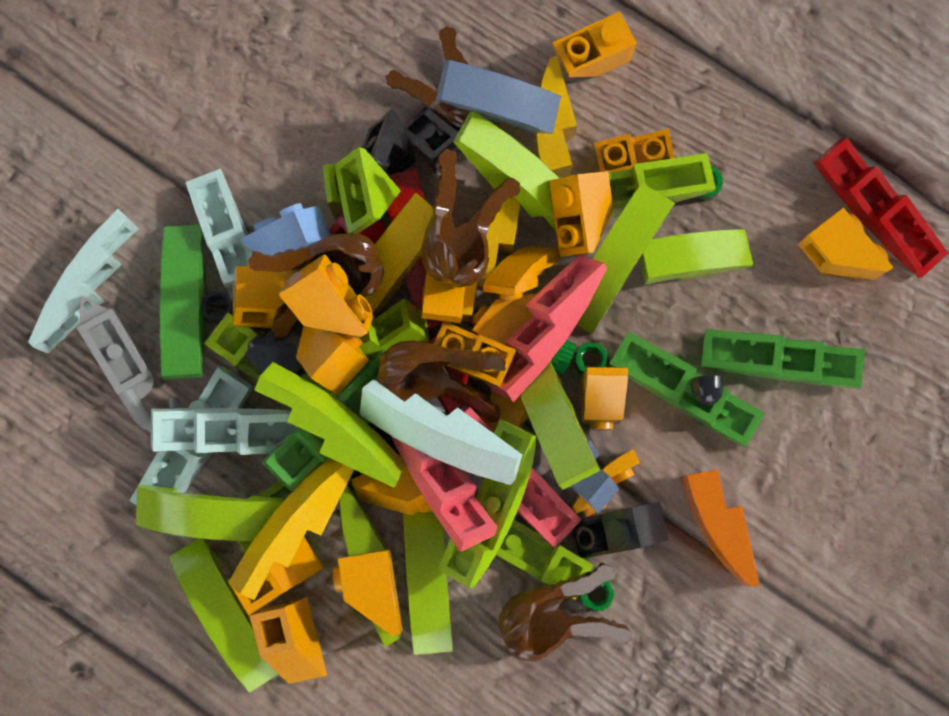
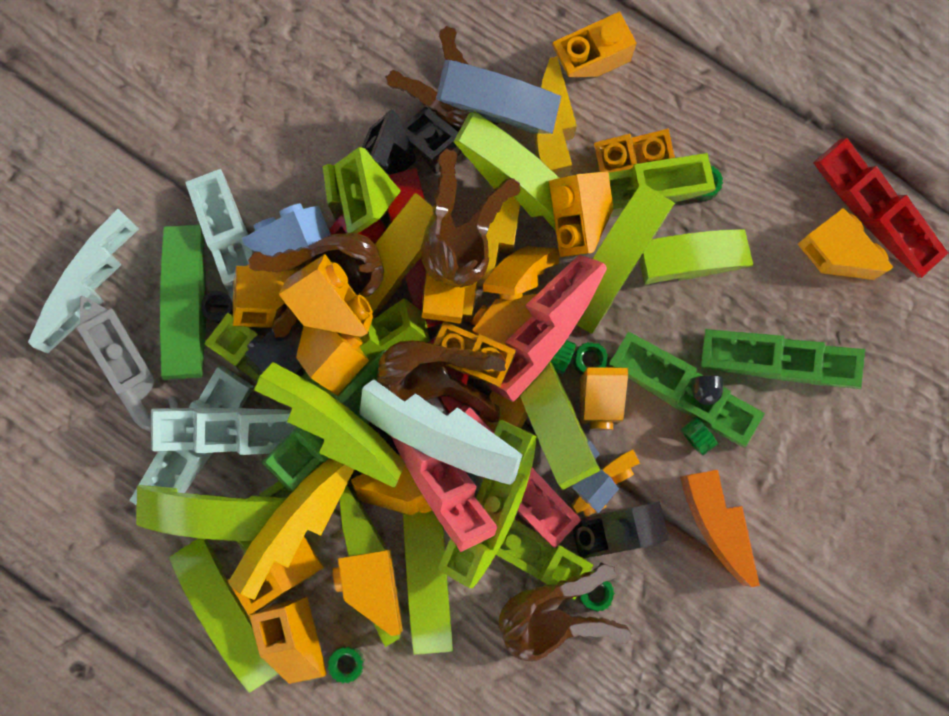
none -> green axle [328,645,365,684]
none -> green axle [681,417,718,456]

